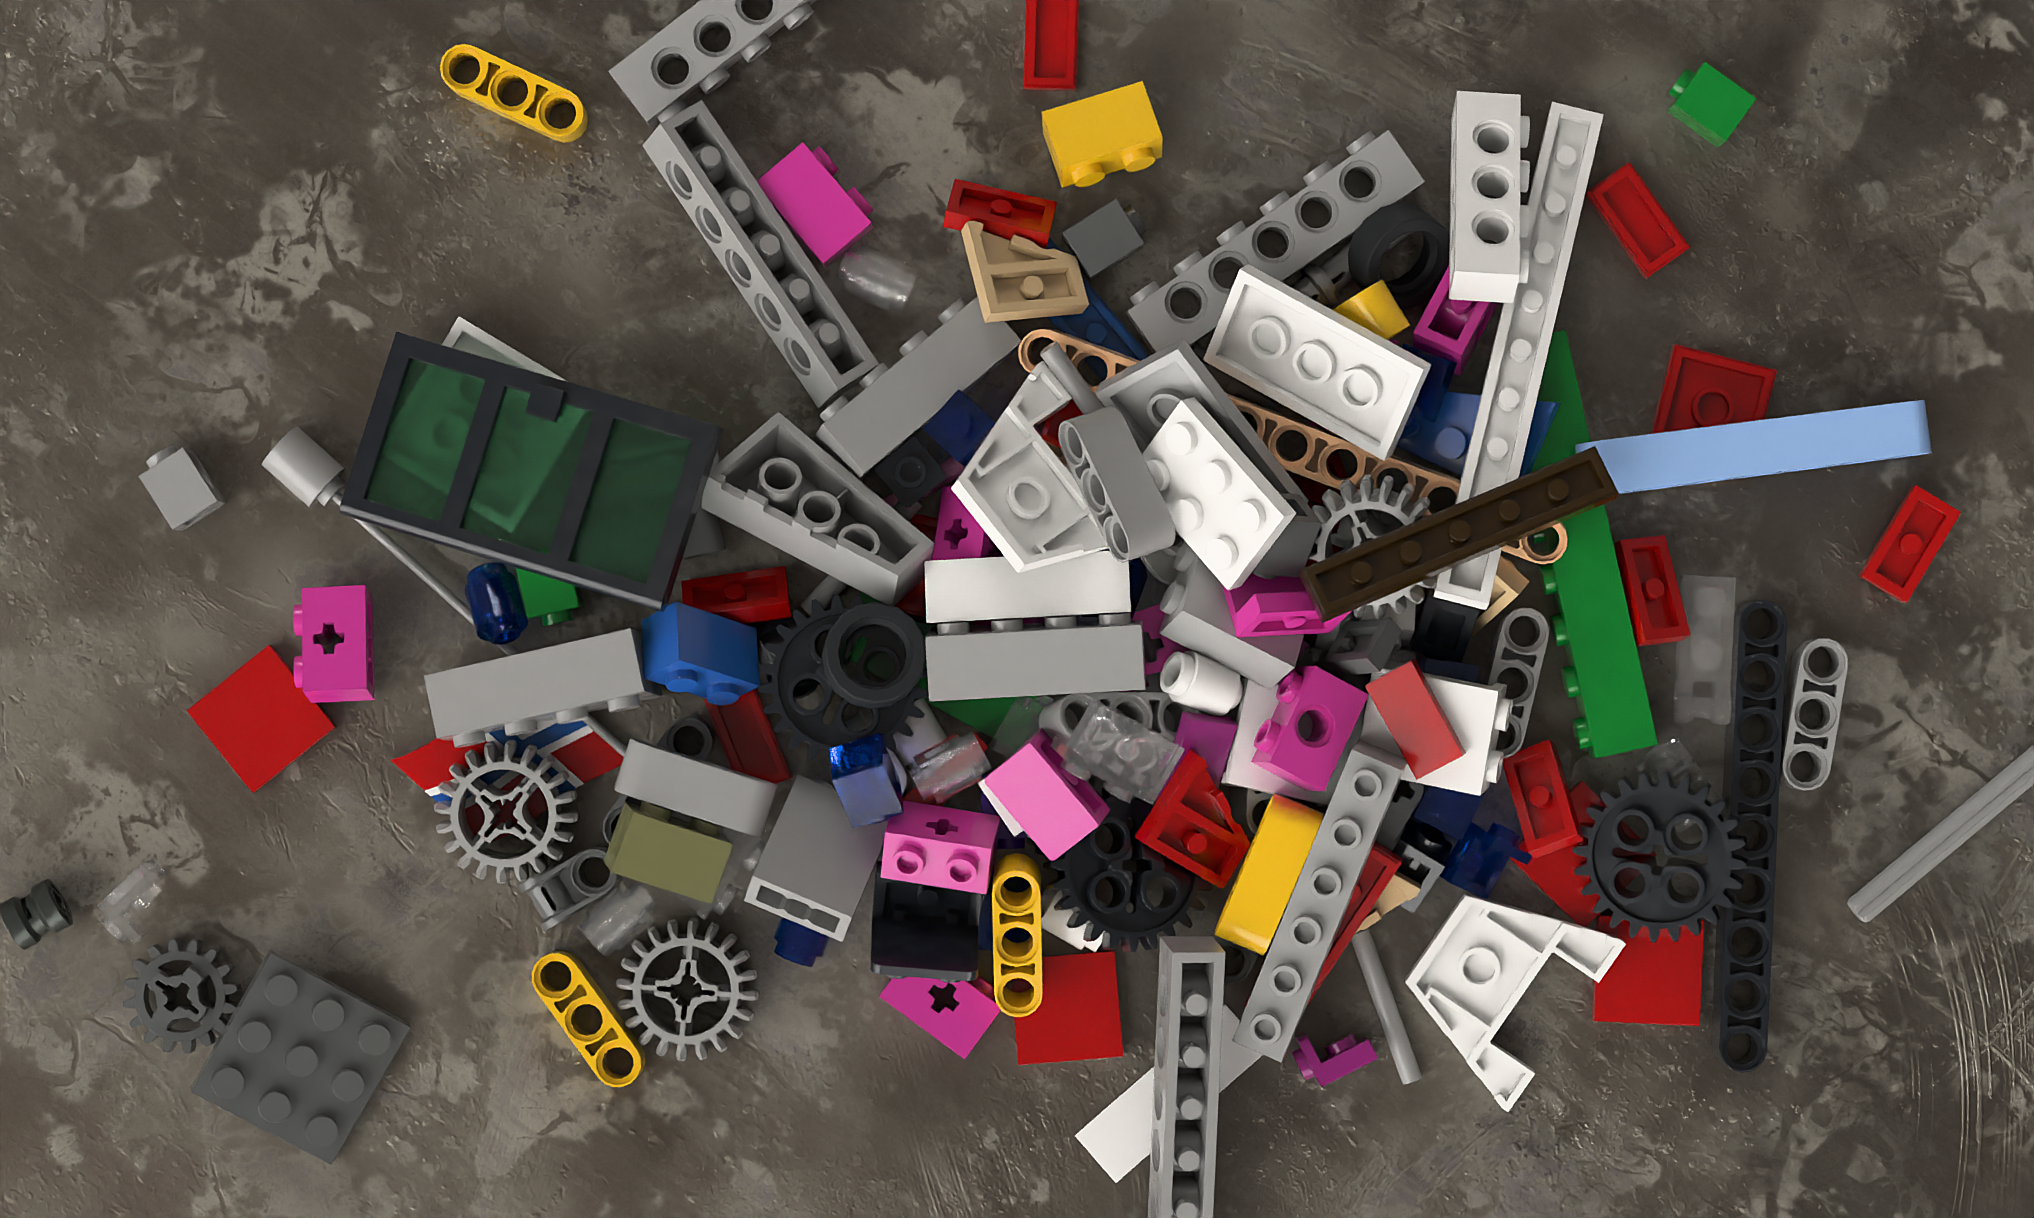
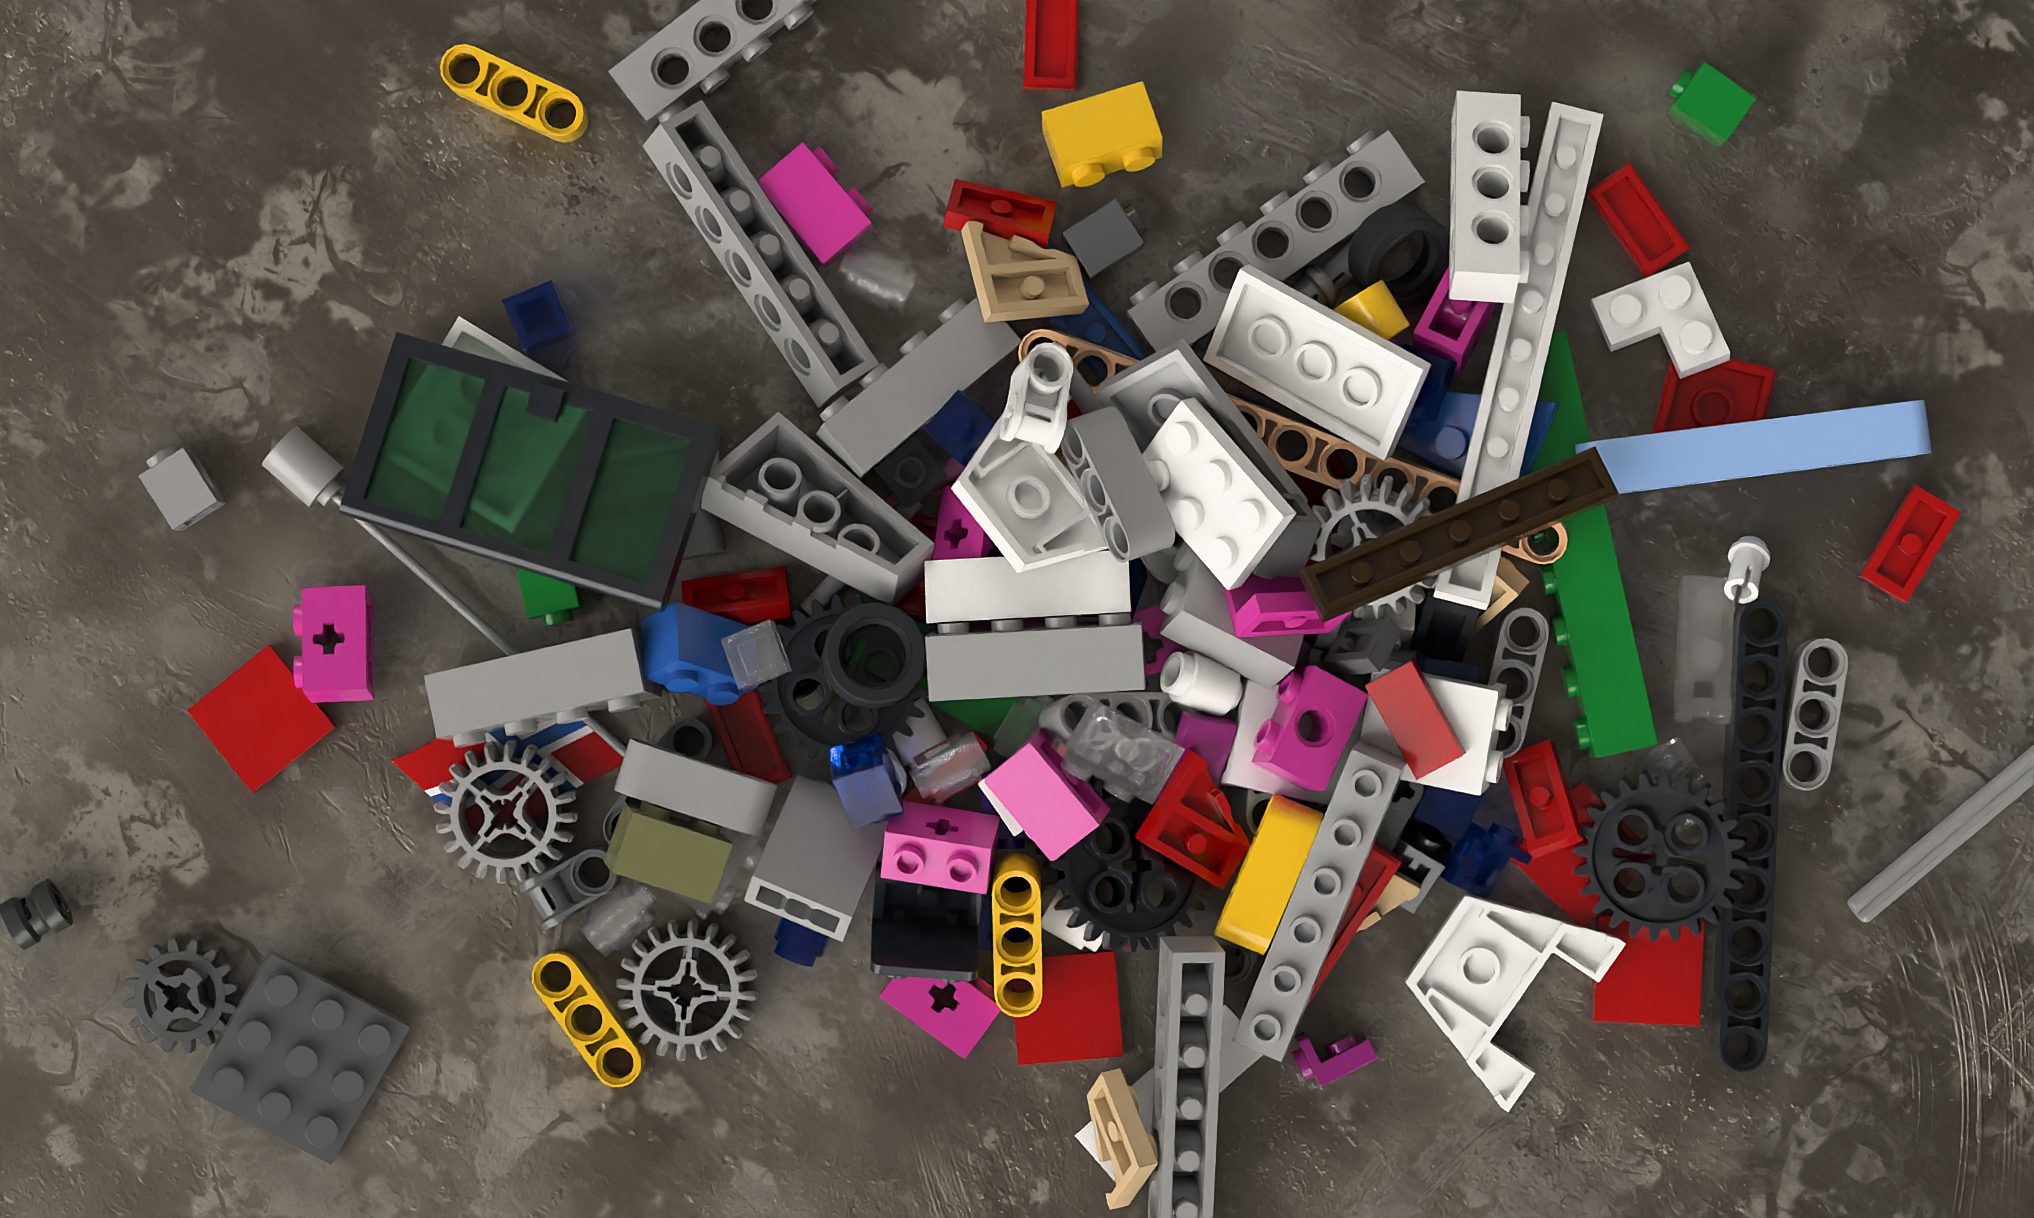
clear bracket [97,859,167,944] -> none
clear blue brick [464,562,528,645] -> none
light grey bar [1351,928,1422,1085] -> none
red plate [1614,535,1691,647] -> none
none -> clear blue brick [502,280,578,354]
none -> clear tile [720,620,792,690]
none -> white piece [1000,342,1073,454]
none -> tan wing [1087,1068,1158,1210]
none -> white plate [1591,262,1730,379]
none -> white pin [1724,536,1771,603]

